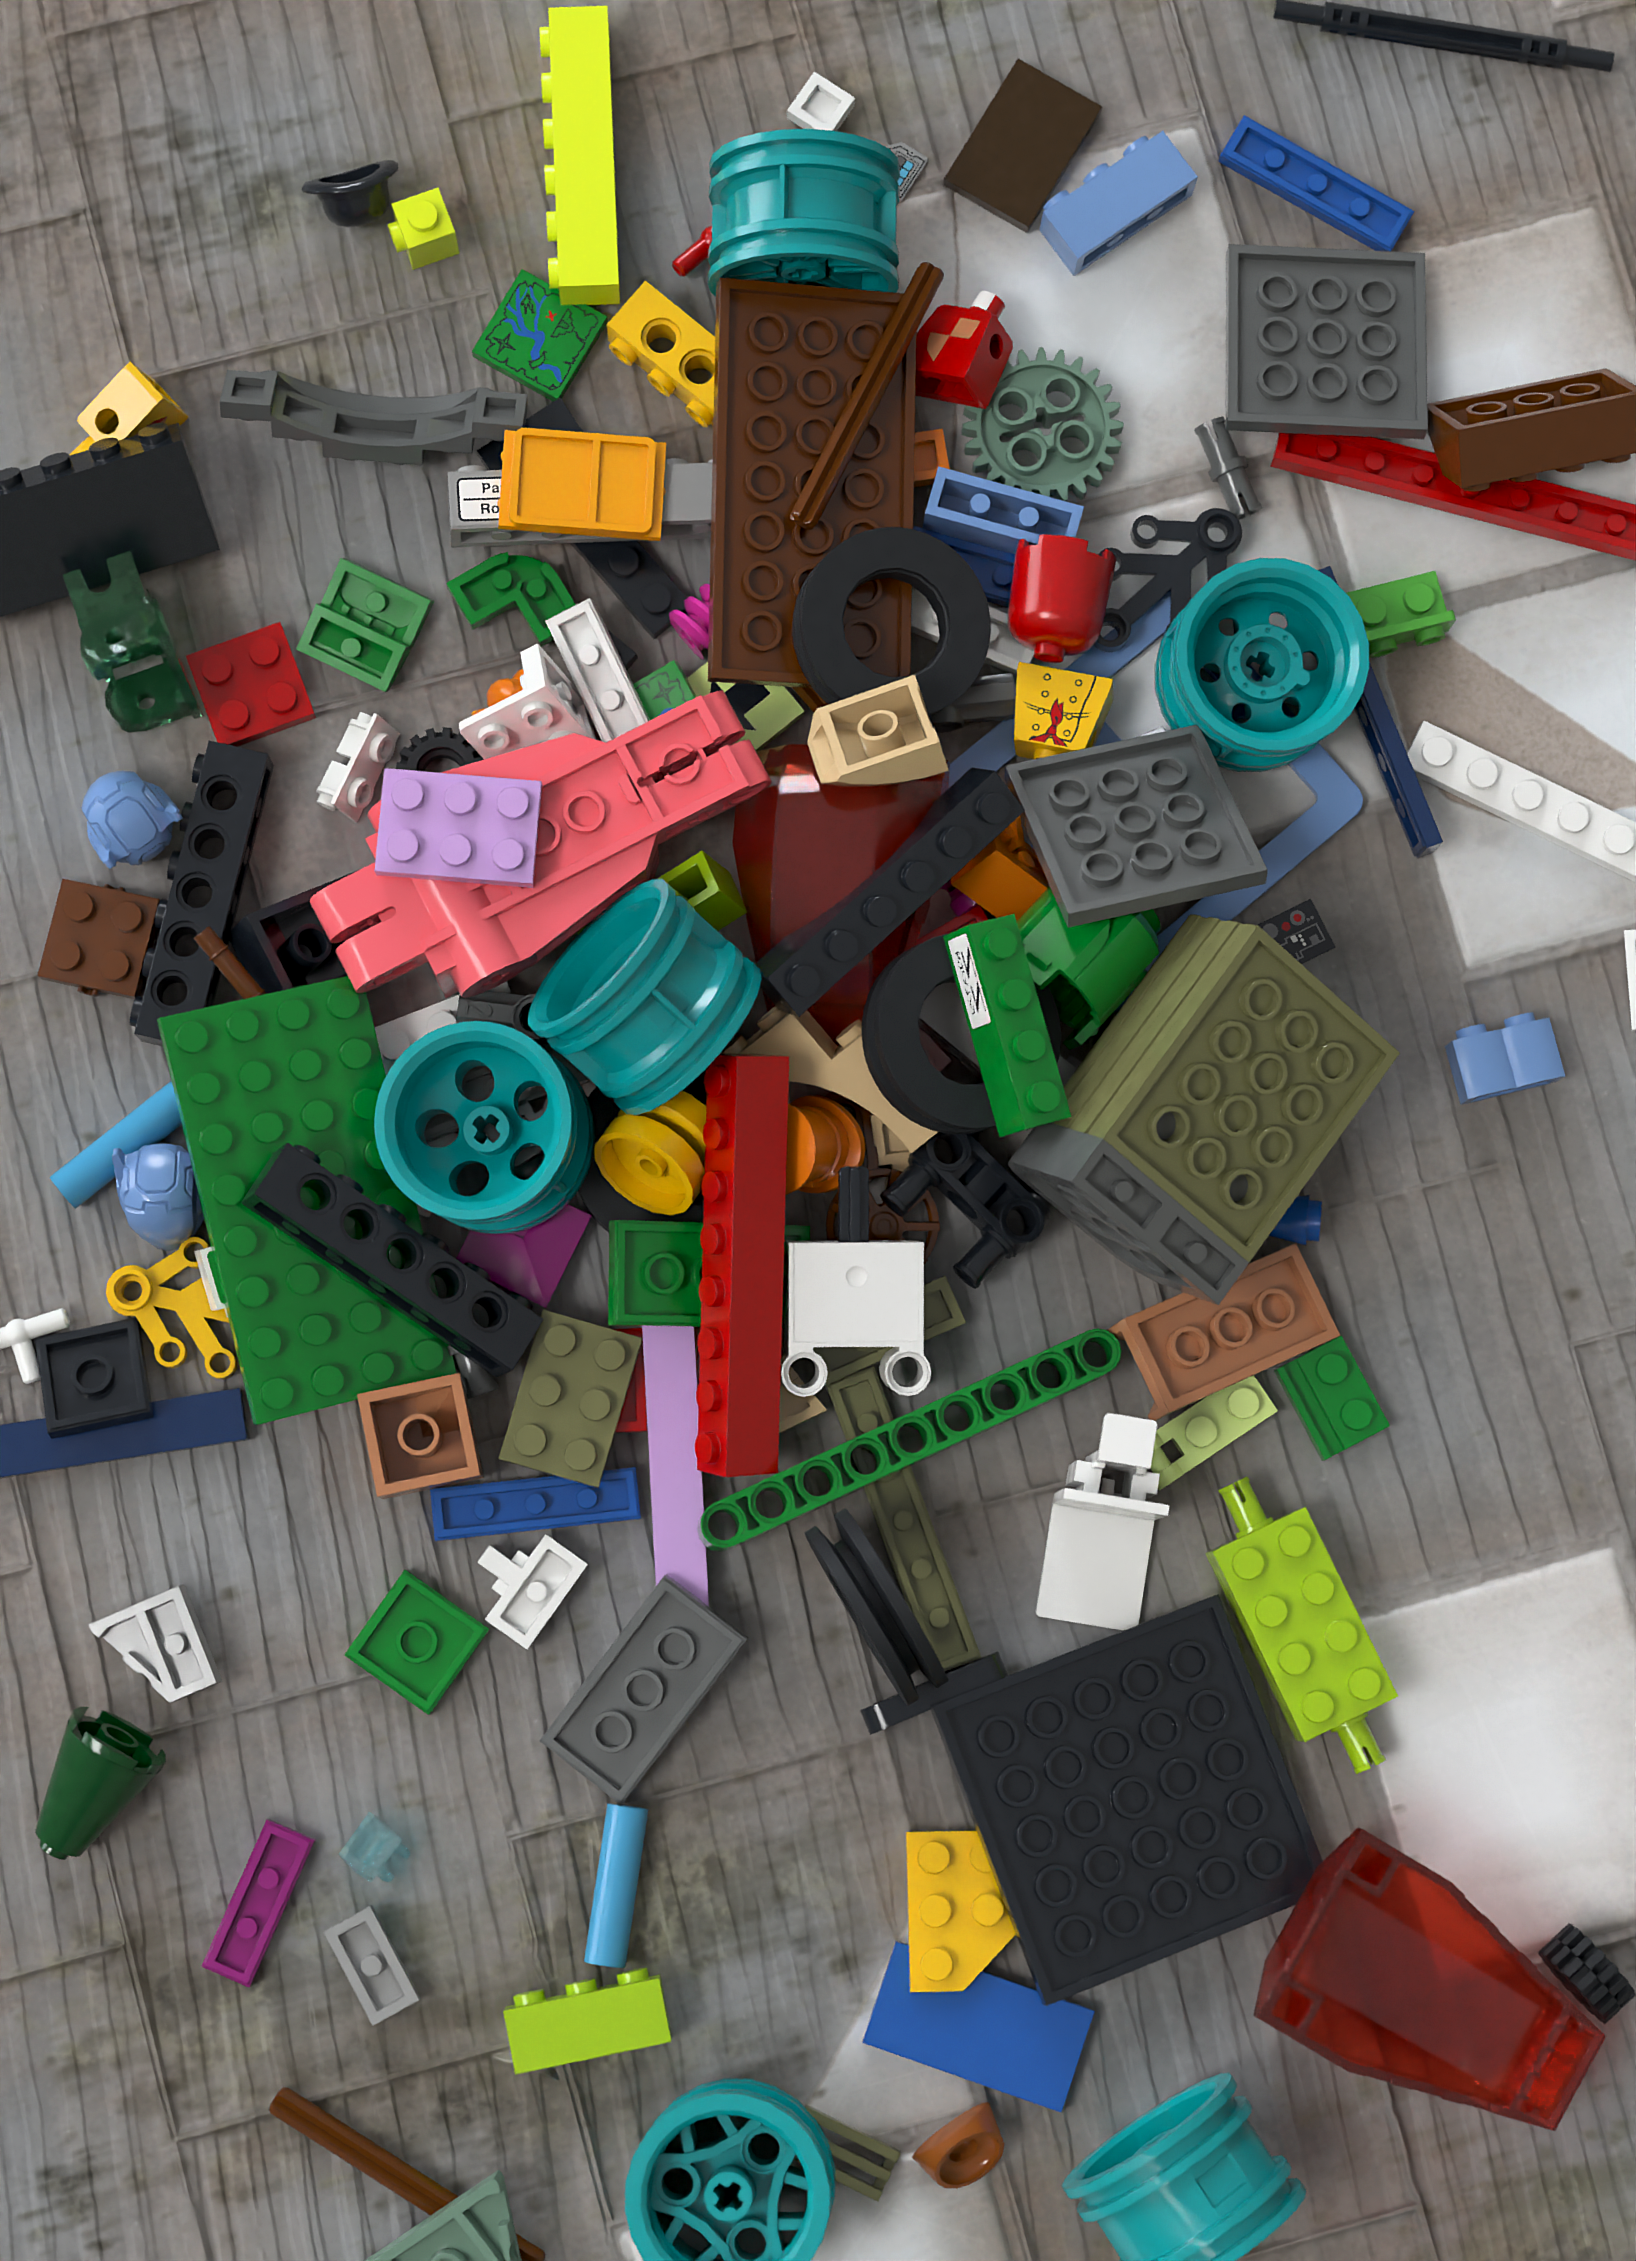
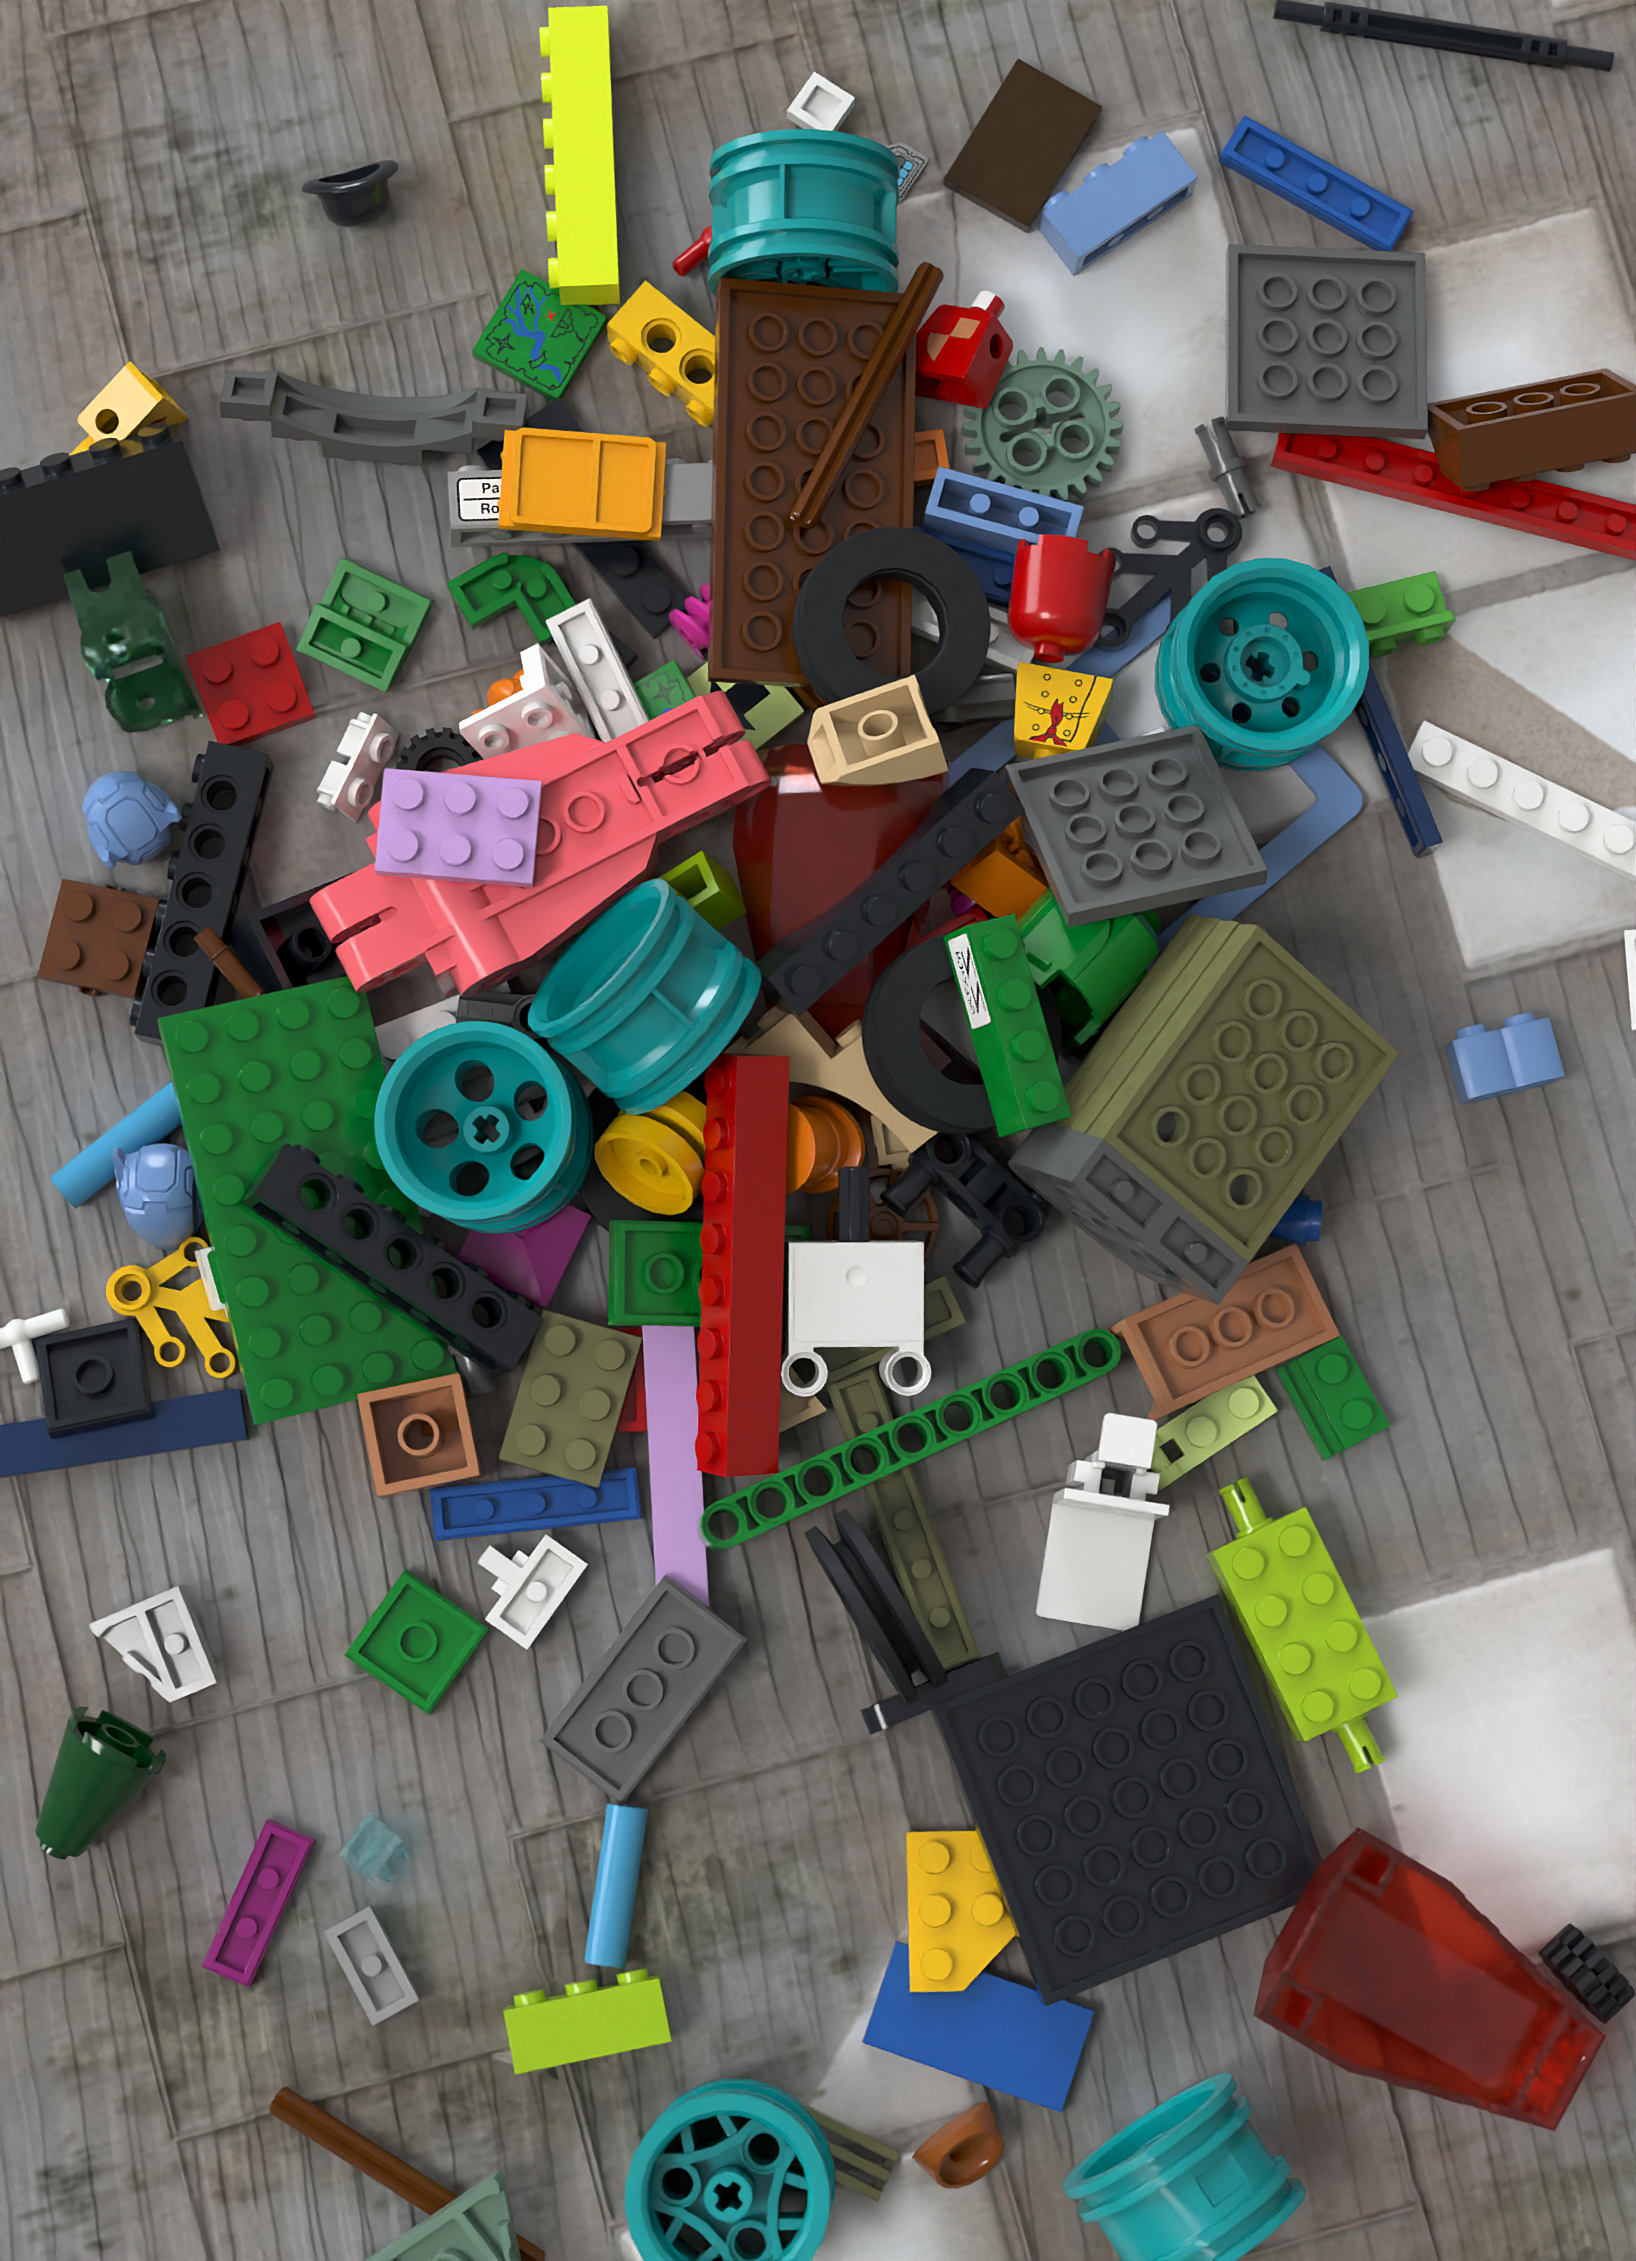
neon yellow brick [387,187,459,270] -> none
black sticker [1258,899,1336,964] -> none

